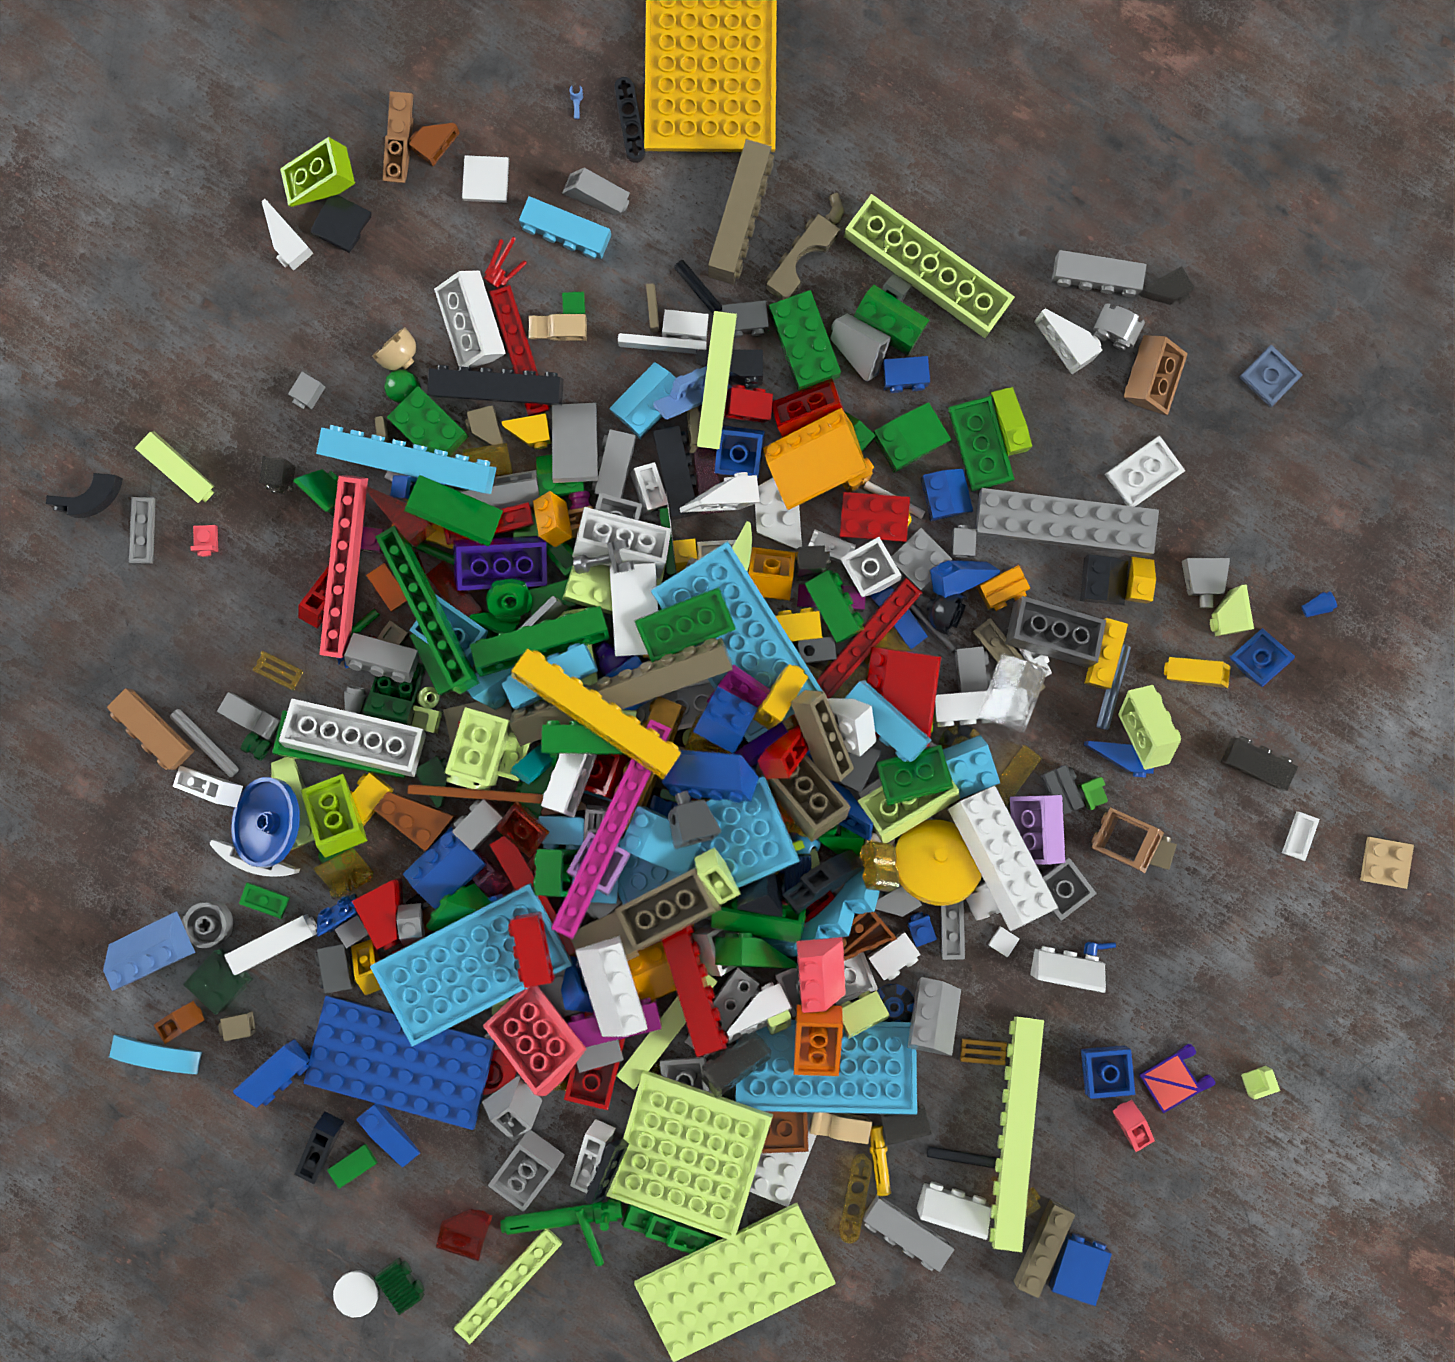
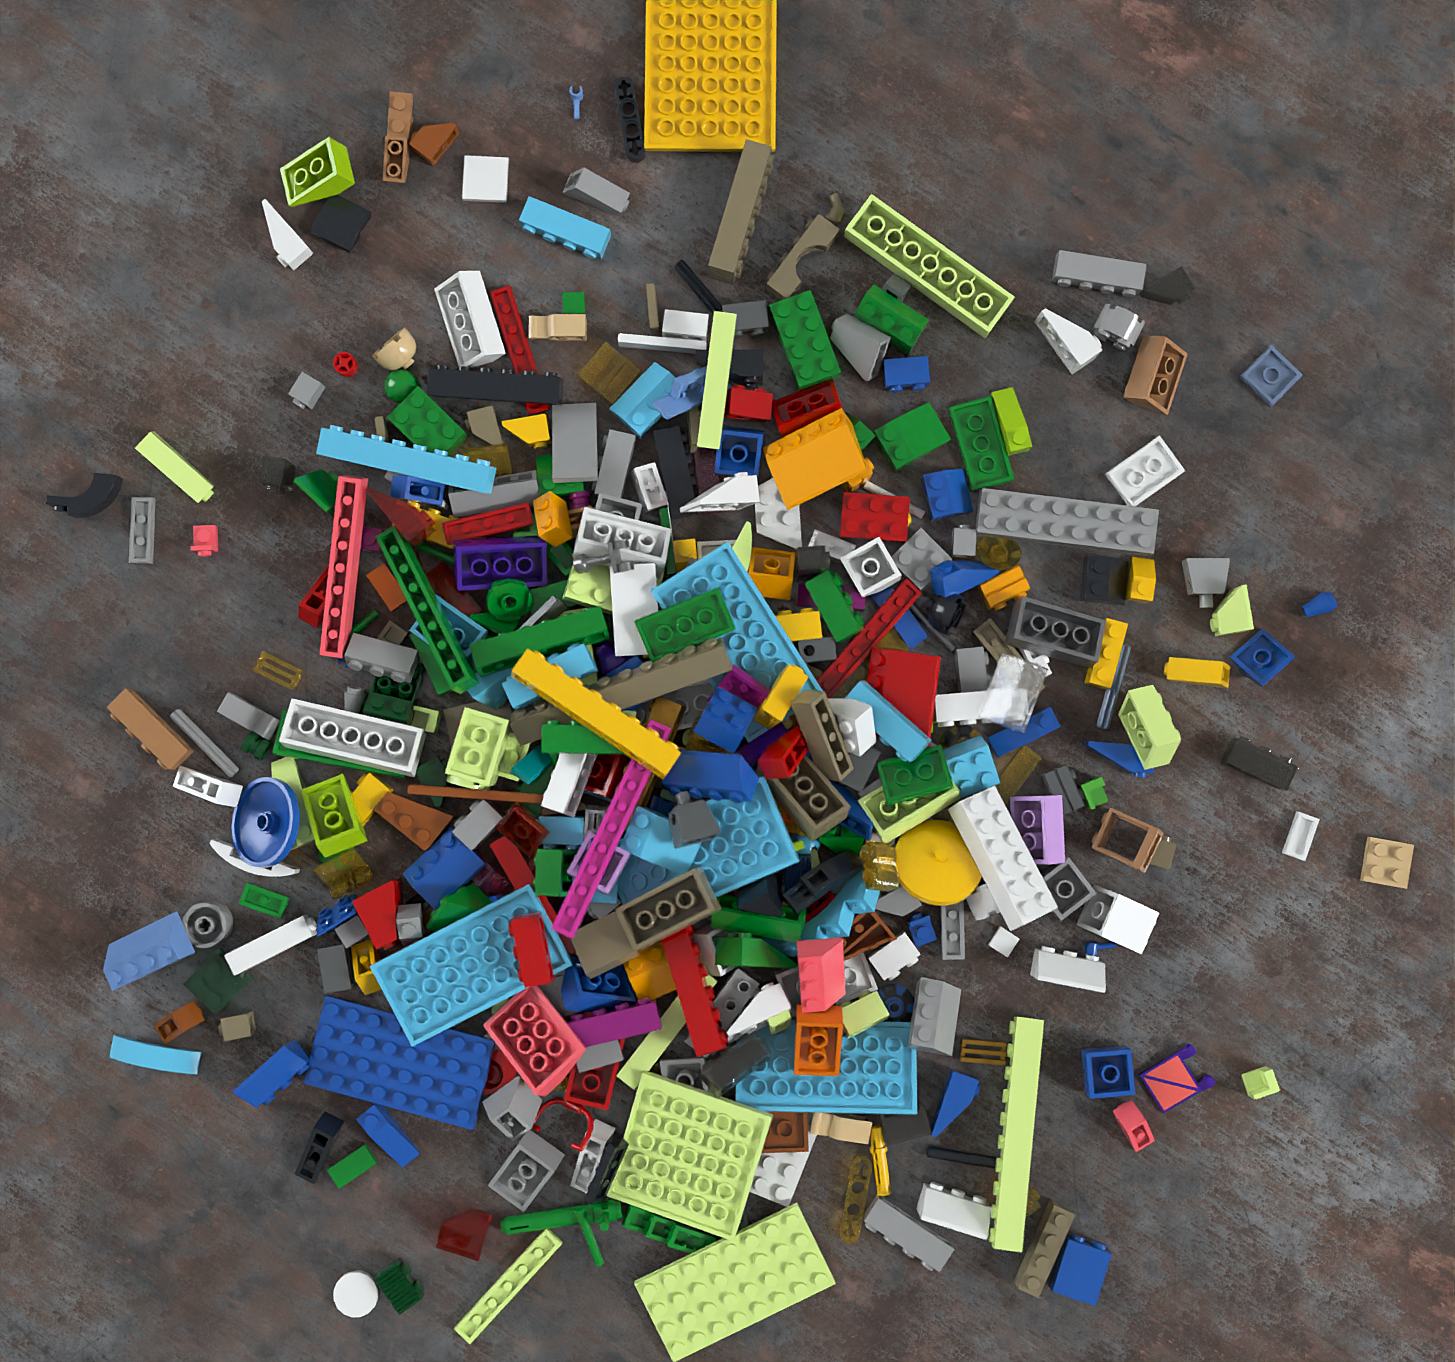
green tile [404,475,503,547] -> none
yellowish green plate [417,687,439,709] -> none
red plant [483,237,527,288] -> none
white slope [575,936,647,1037] -> none
yellowish green slope [694,848,740,904] -> none
none -> red wheel [333,352,358,377]
none -> red piece [532,1098,594,1152]
none -> clear yellow slope [577,342,640,404]
none -> blue slope [929,1068,981,1137]
none -> clear yellow dish [977,536,1021,570]
none -> blue slope [988,707,1061,757]
none -> white slope [1076,885,1159,954]

